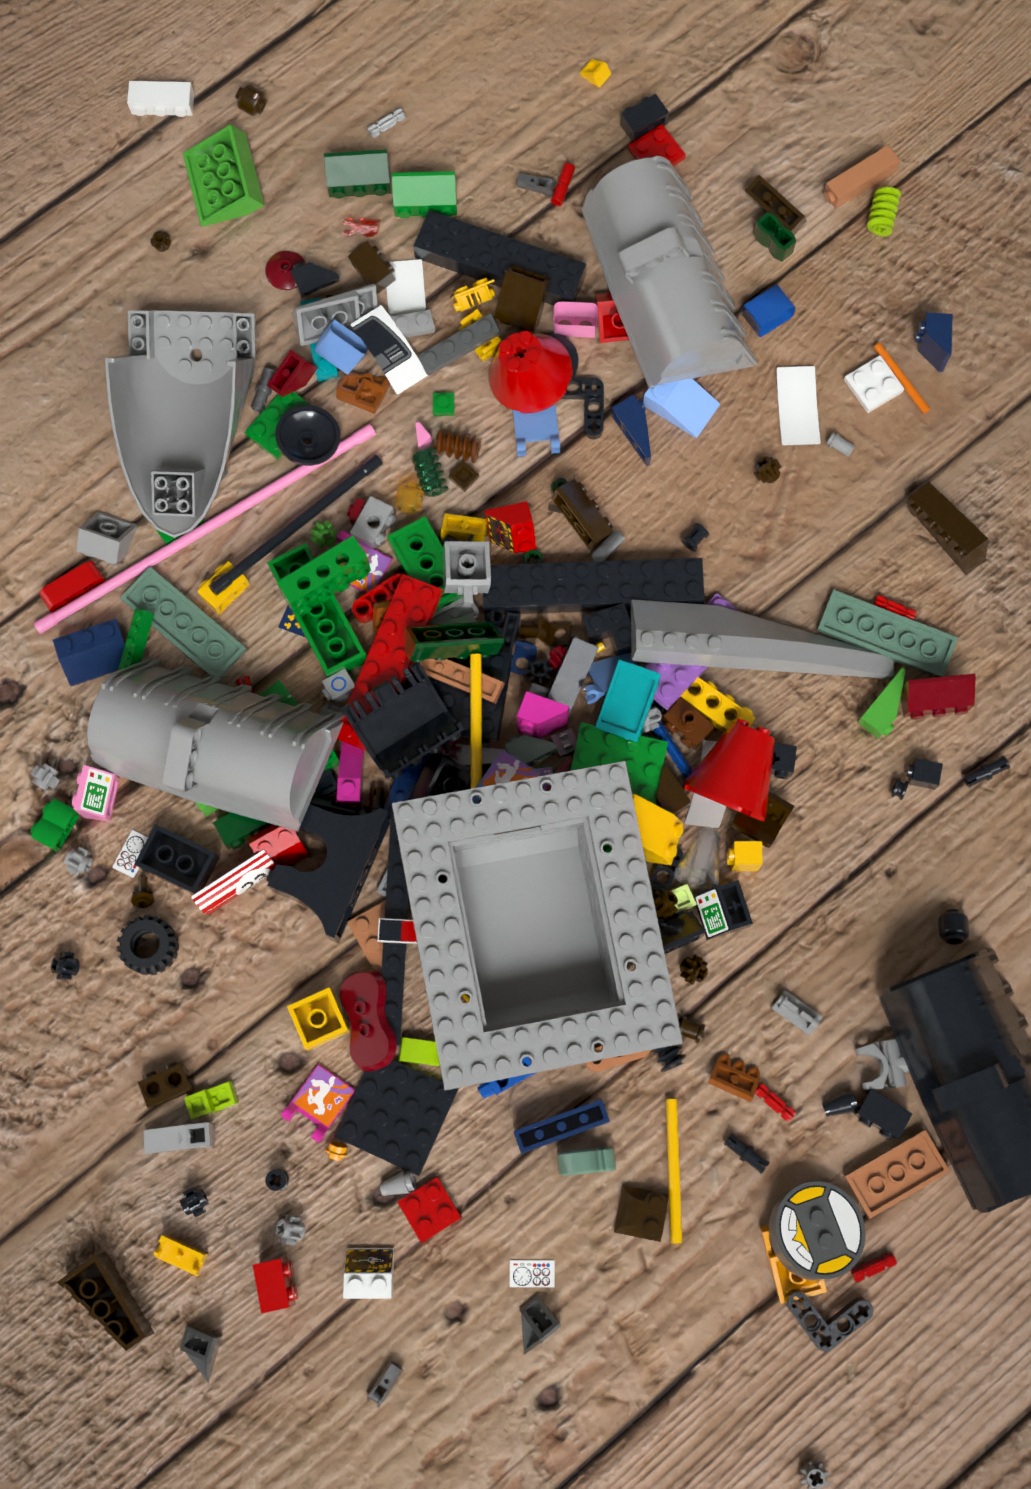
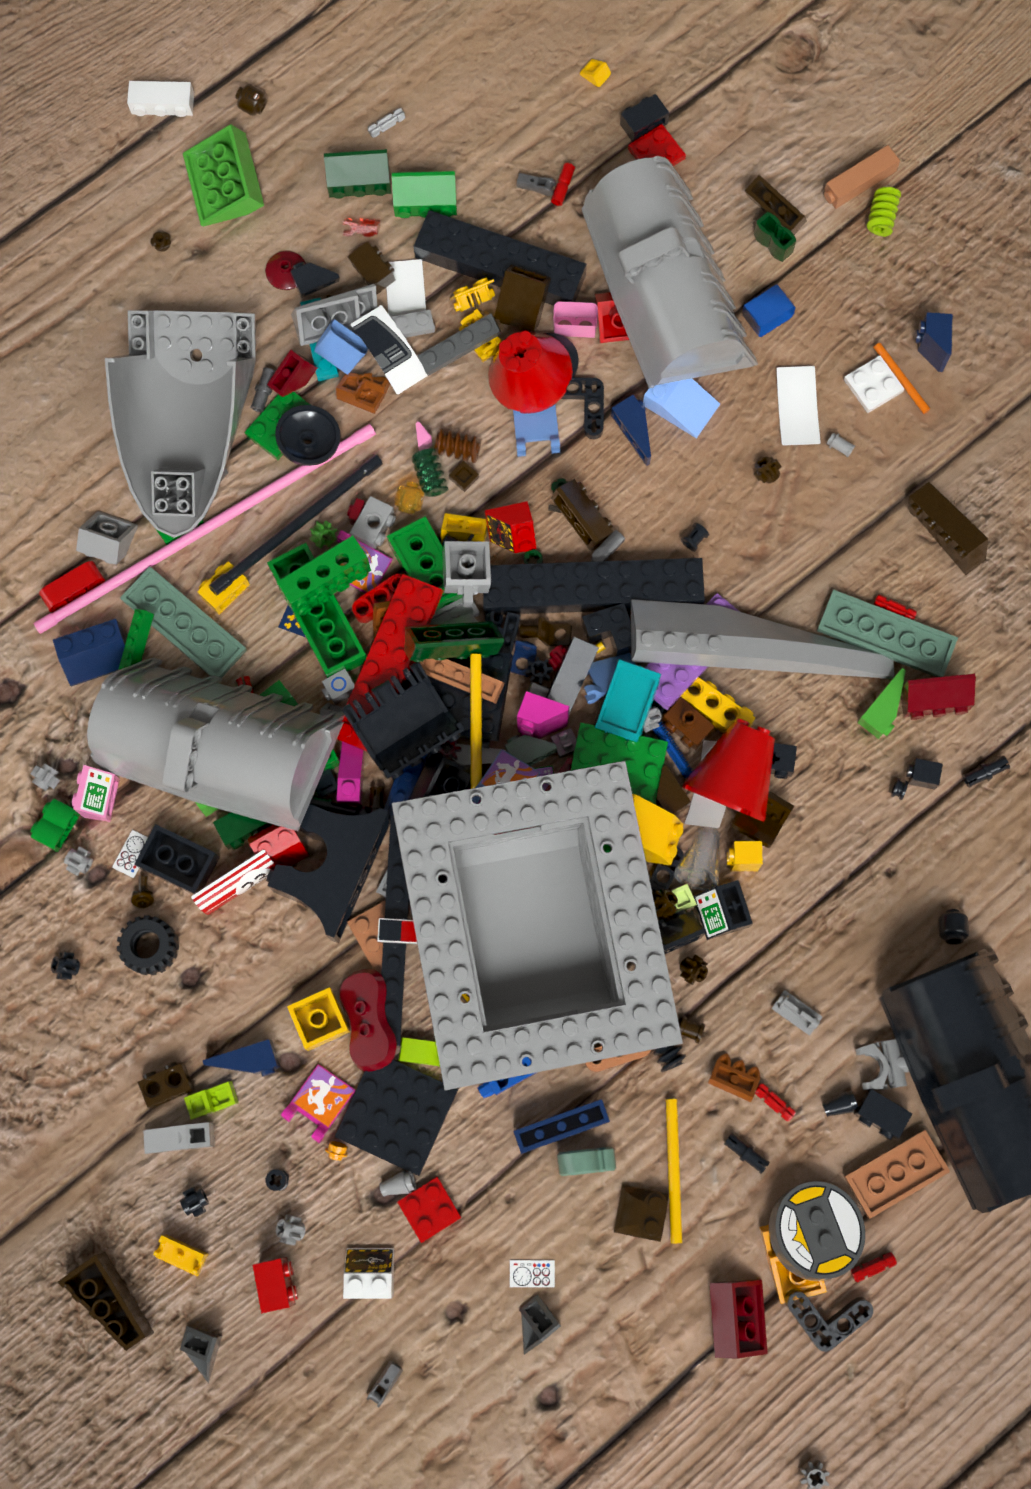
green plate [433,393,455,416] -> none
none -> dark blue slope [202,1039,280,1077]
none -> dark red slope [710,1280,768,1359]

